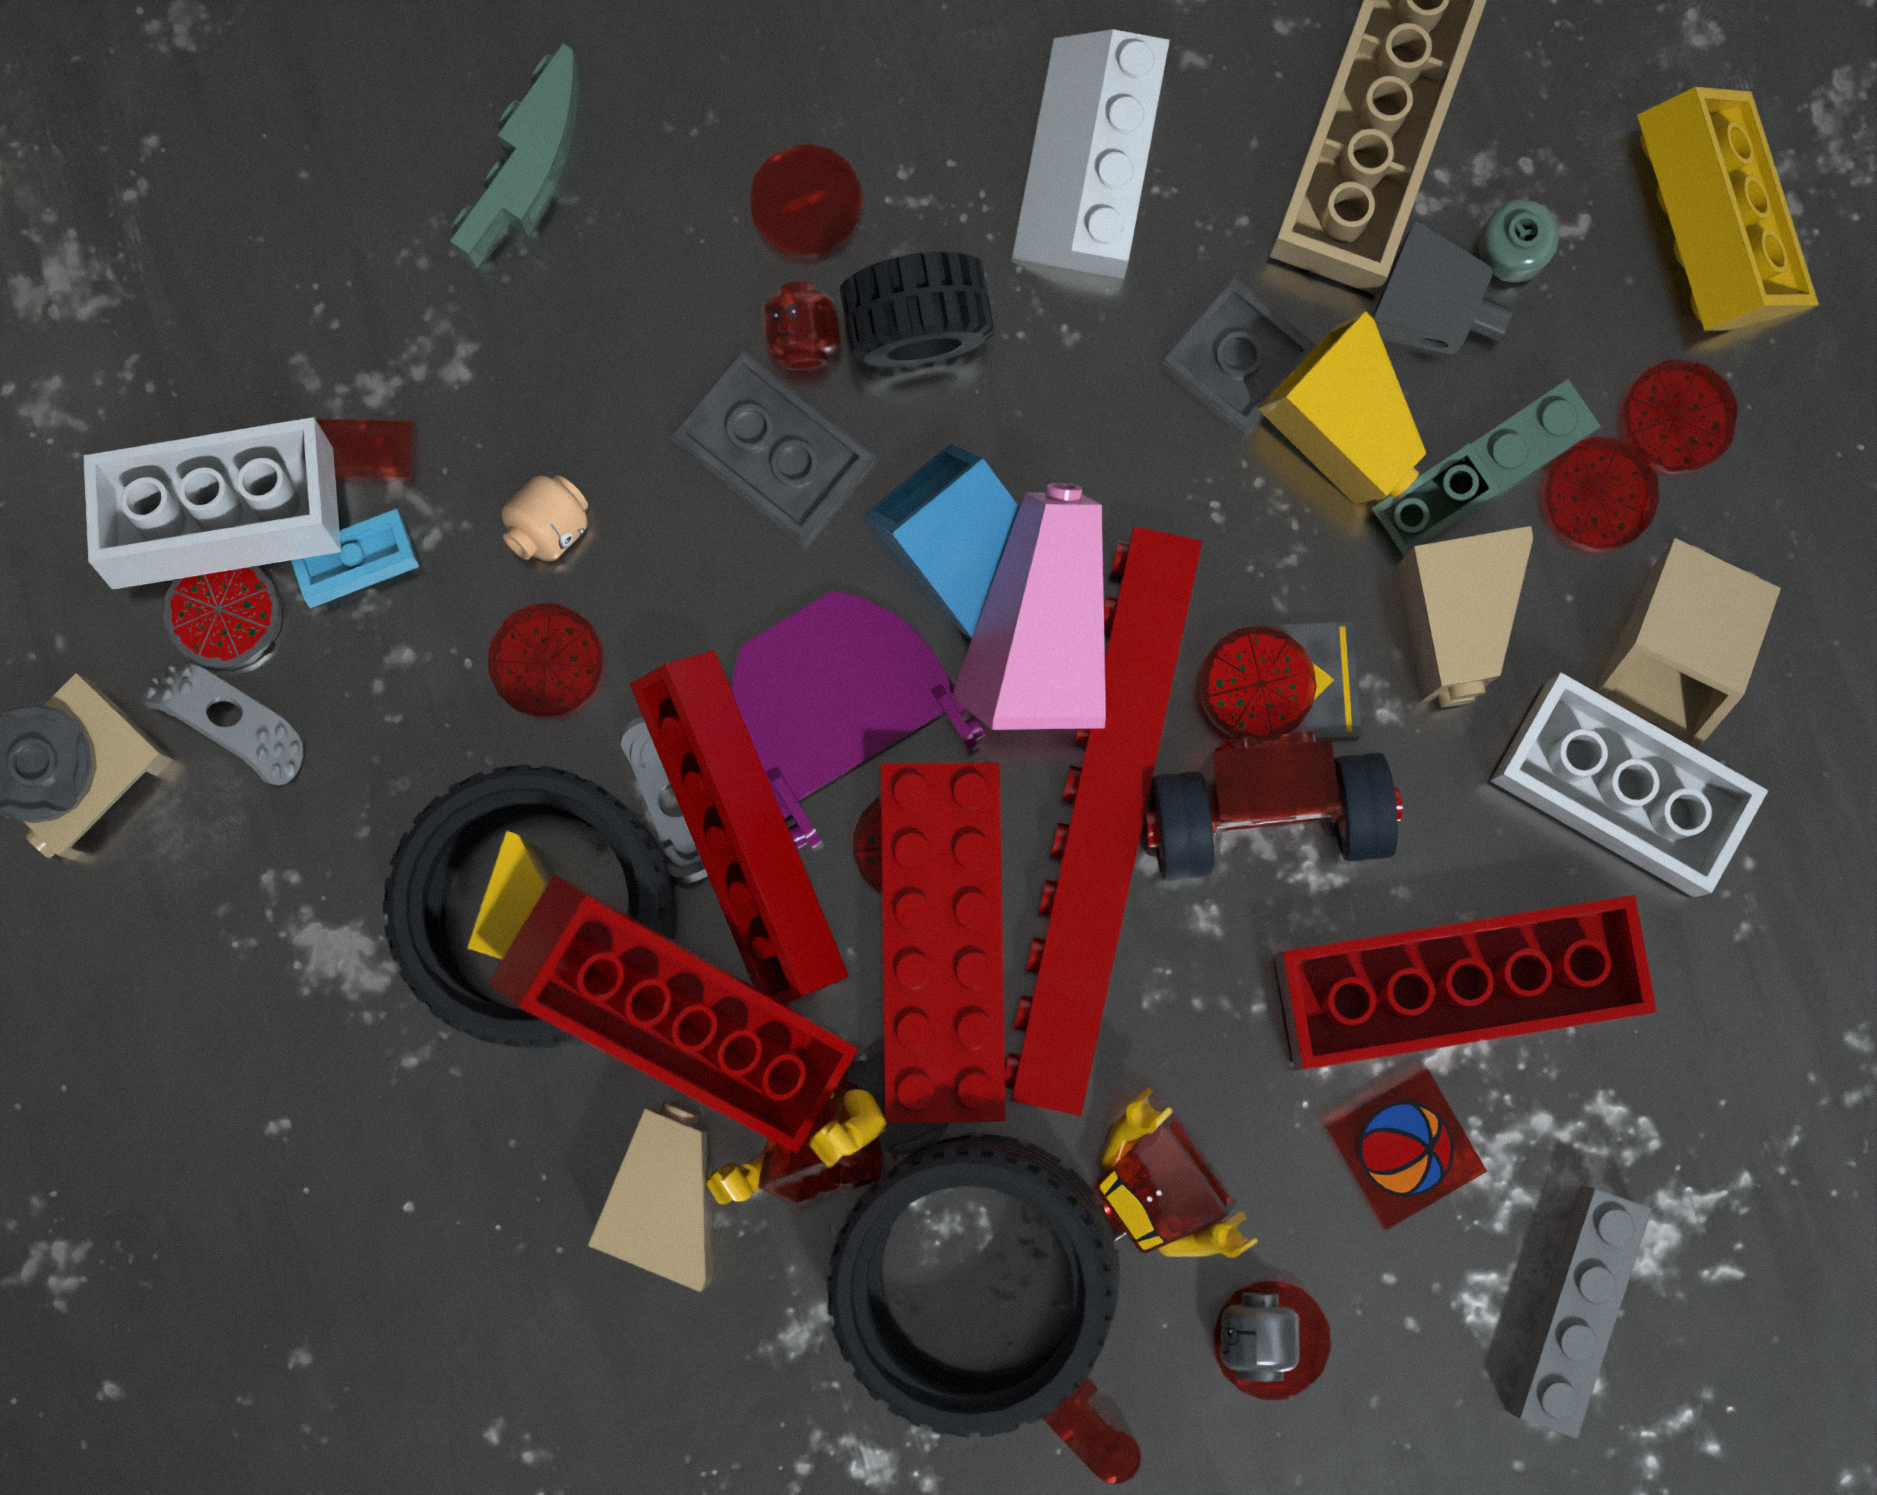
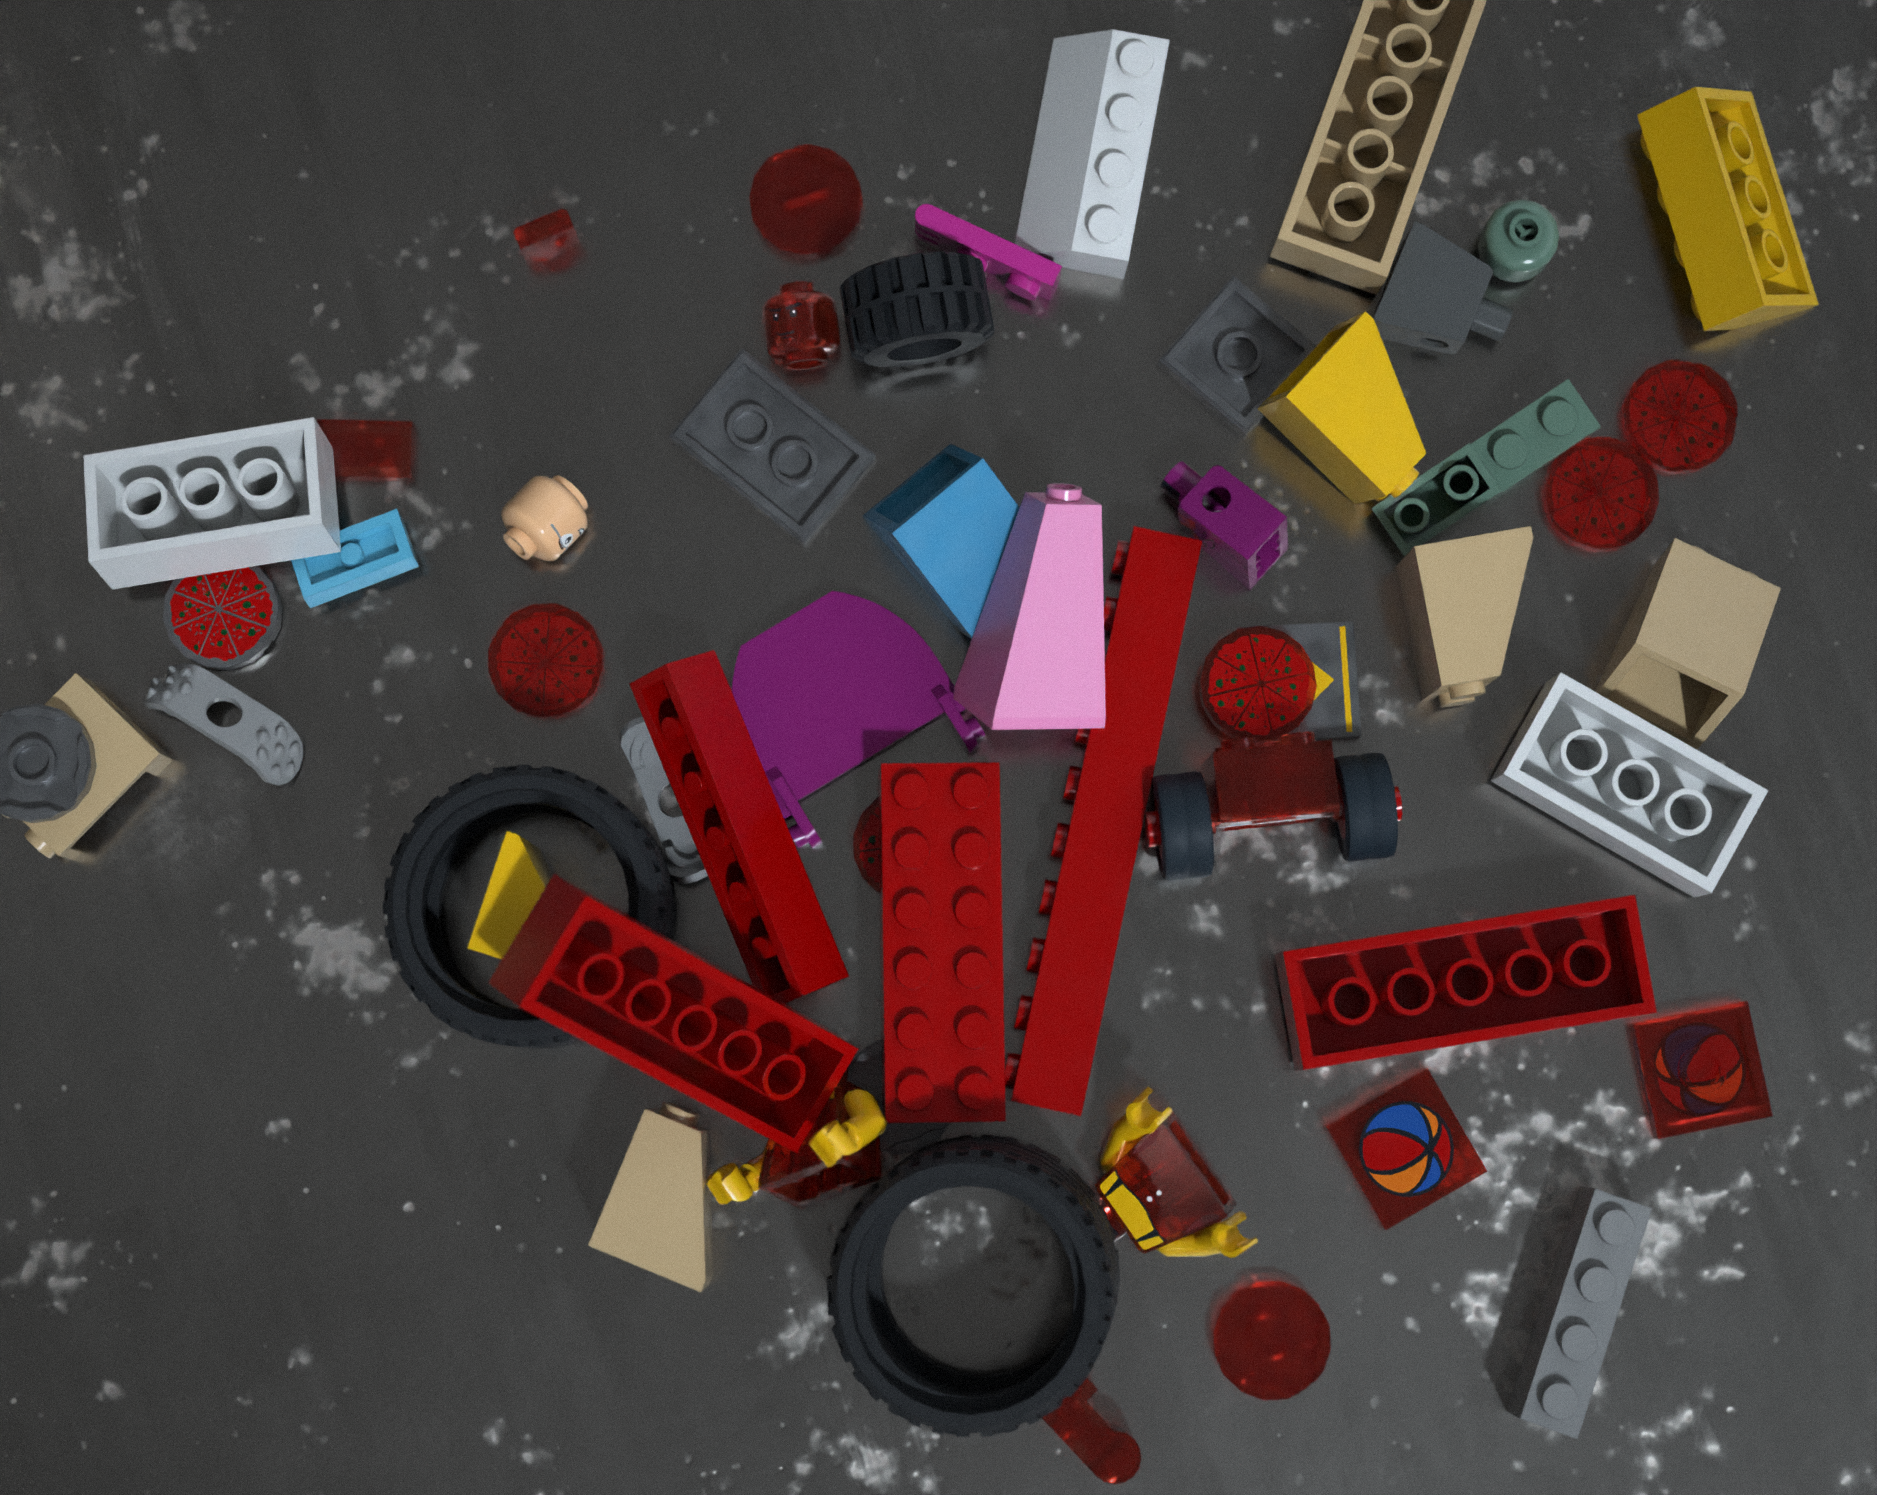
sand green slope [450,43,579,269] -> none
flat silver head [1221,1293,1300,1382] -> none
none -> clear red tile [513,208,580,265]
none -> dark pink hinge [915,204,1062,301]
none -> magenta torso [1161,461,1288,591]
none -> clear red tile [1628,1001,1773,1139]

